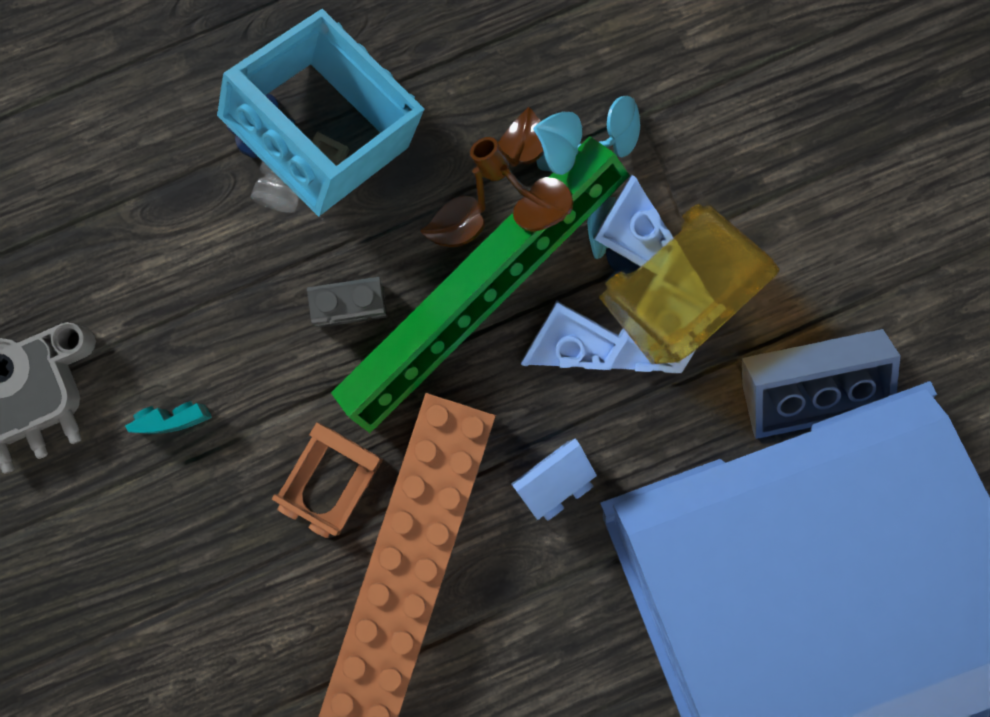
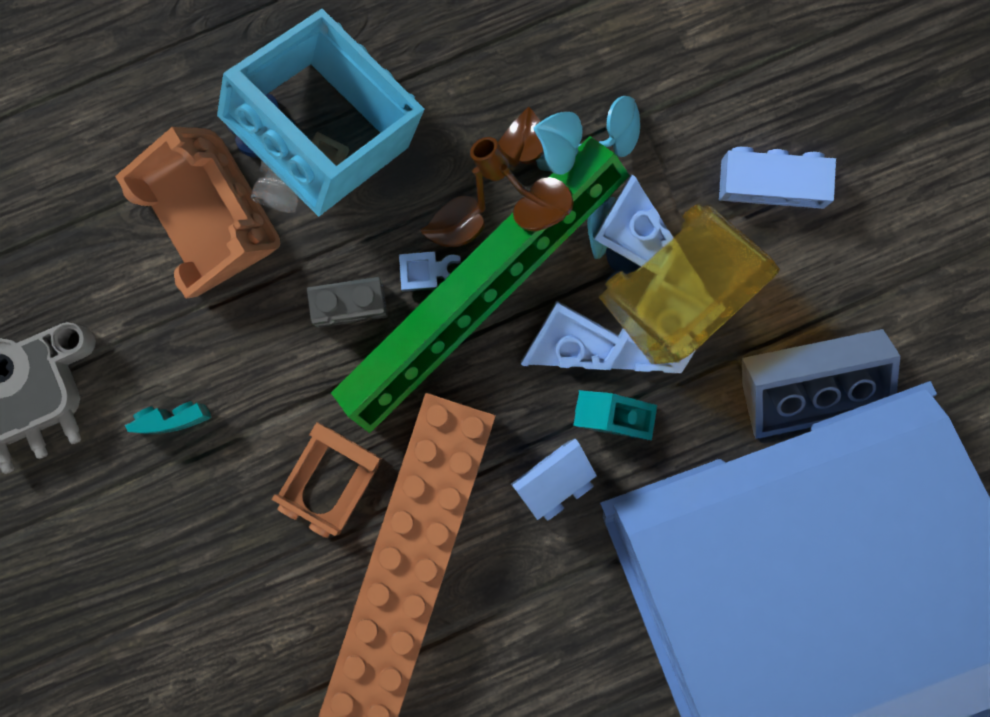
none -> nougat windscreen [115,127,280,299]
none -> light blue plate [399,252,461,292]
none -> teal slope [573,390,657,440]
none -> light blue brick [719,147,836,209]

